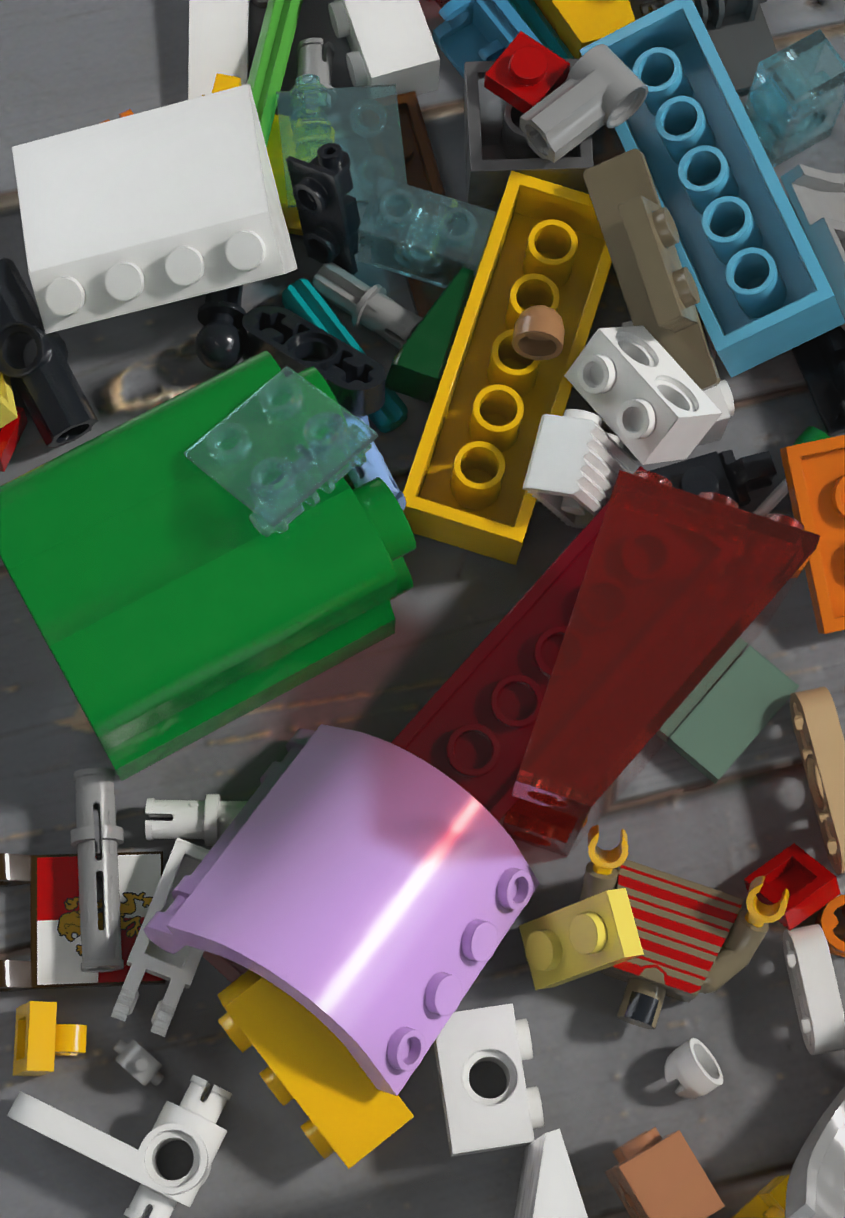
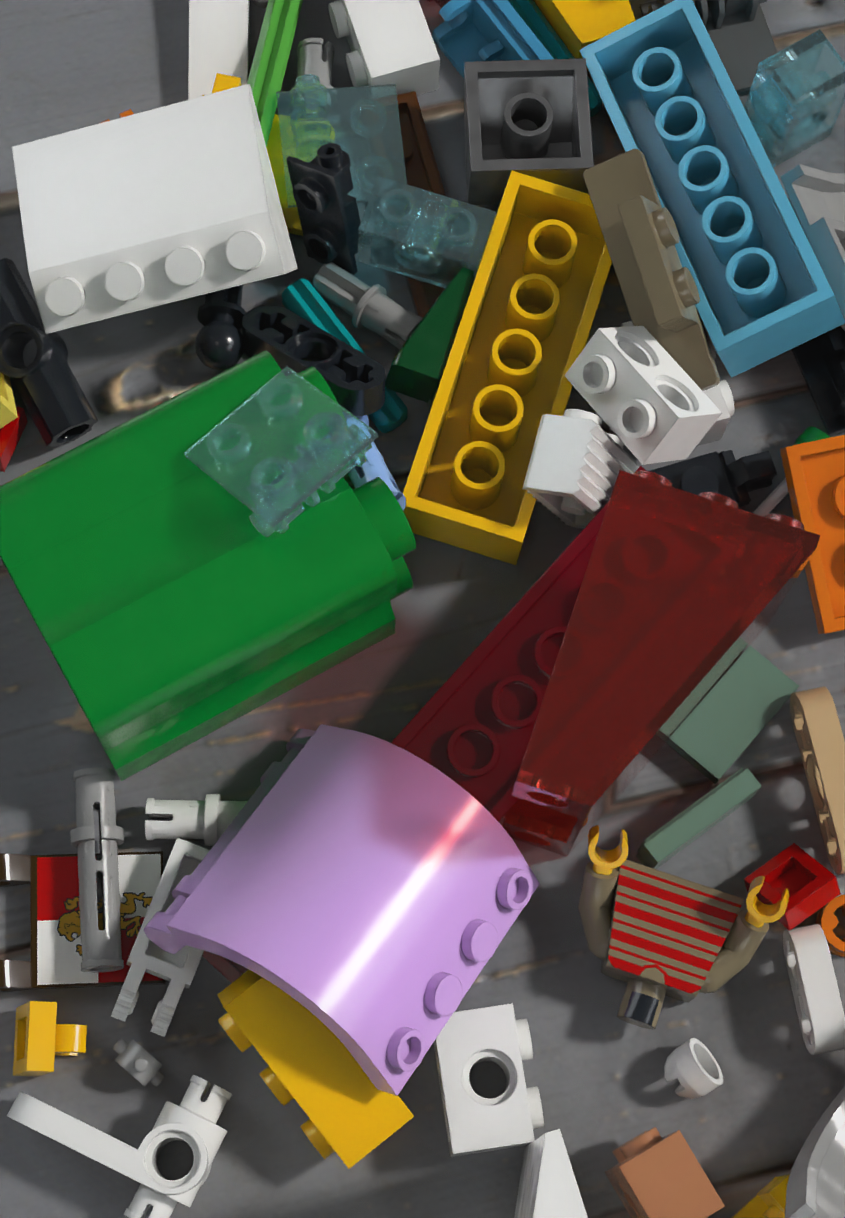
red plate [484,31,570,113] -> none
medium nougat hinge [512,305,565,360] -> none
light grey piece [519,44,648,163] -> none
light yellow plate [519,888,644,990] -> none
none -> sand green tile [636,768,761,869]

